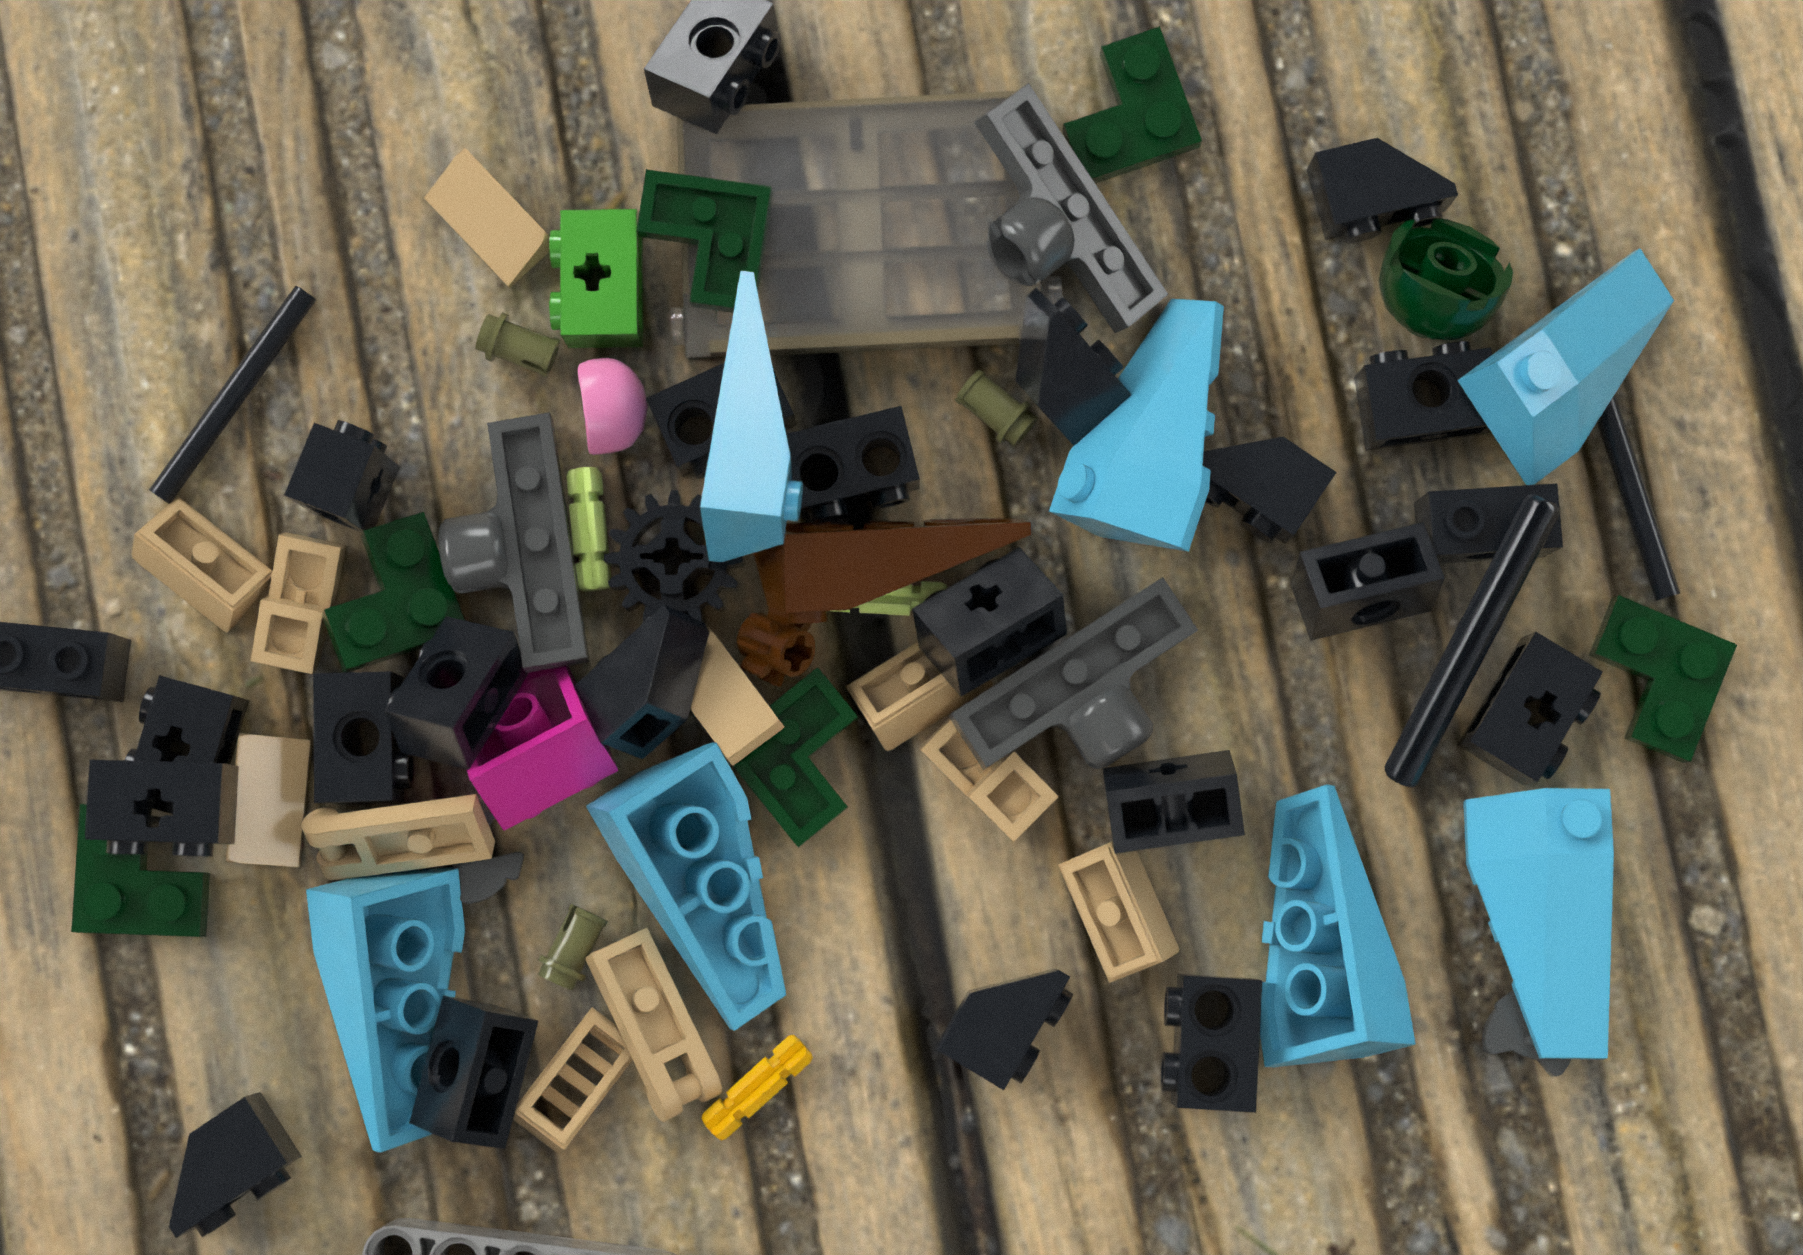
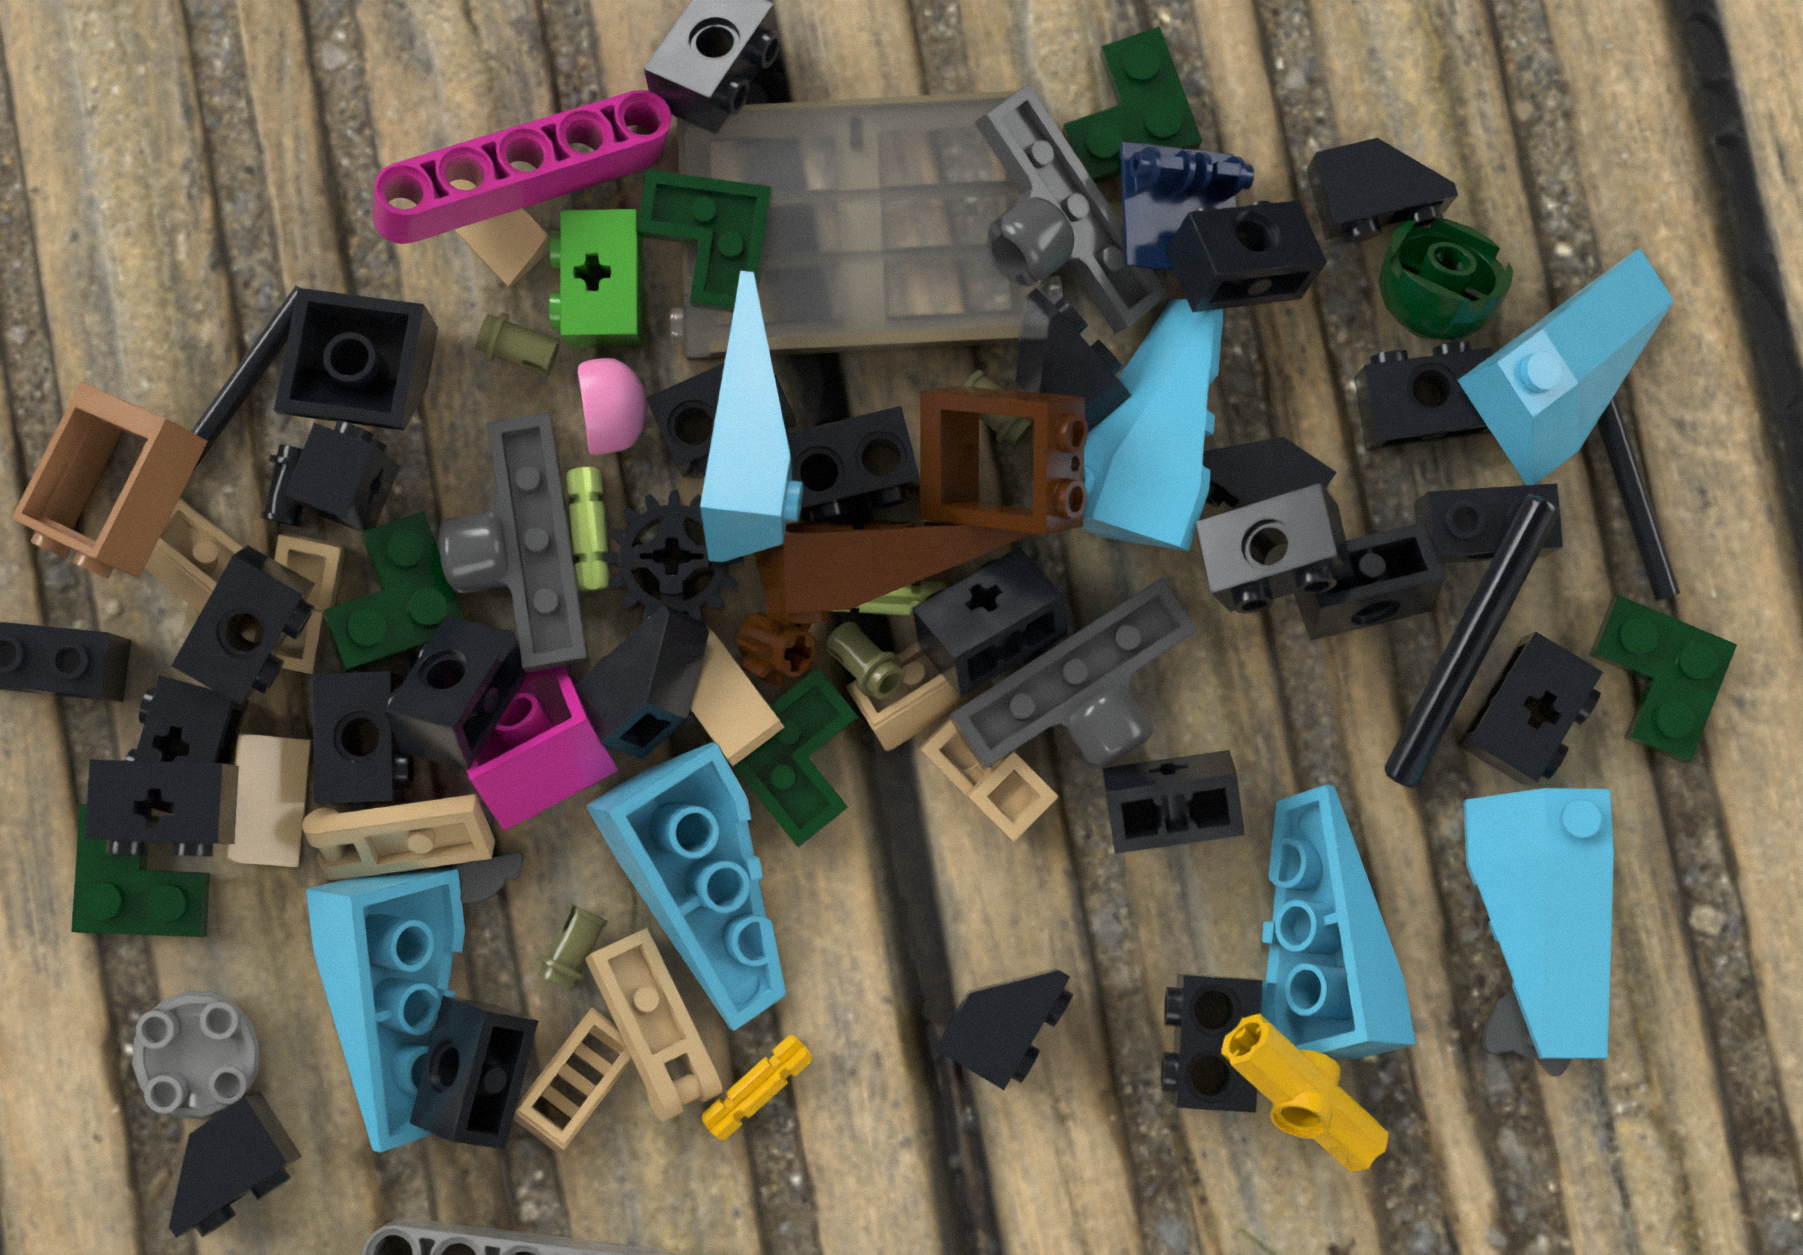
tan slope [1058,841,1179,983] -> none
none -> medium nougat window [11,382,208,579]
none -> light grey dish [132,991,260,1119]
none -> black brick [171,545,315,705]
none -> black pin [260,444,303,527]
none -> black slope [274,288,438,431]
none -> dark pink beam [372,90,672,244]
none -> olive pin [826,622,904,699]
none -> reddish brown window [920,386,1088,535]
none -> dark blue hinge [1120,142,1254,271]
none -> black brick [1166,200,1327,313]
none -> brick [1196,483,1354,614]
none -> yellow piece [1221,1014,1389,1172]

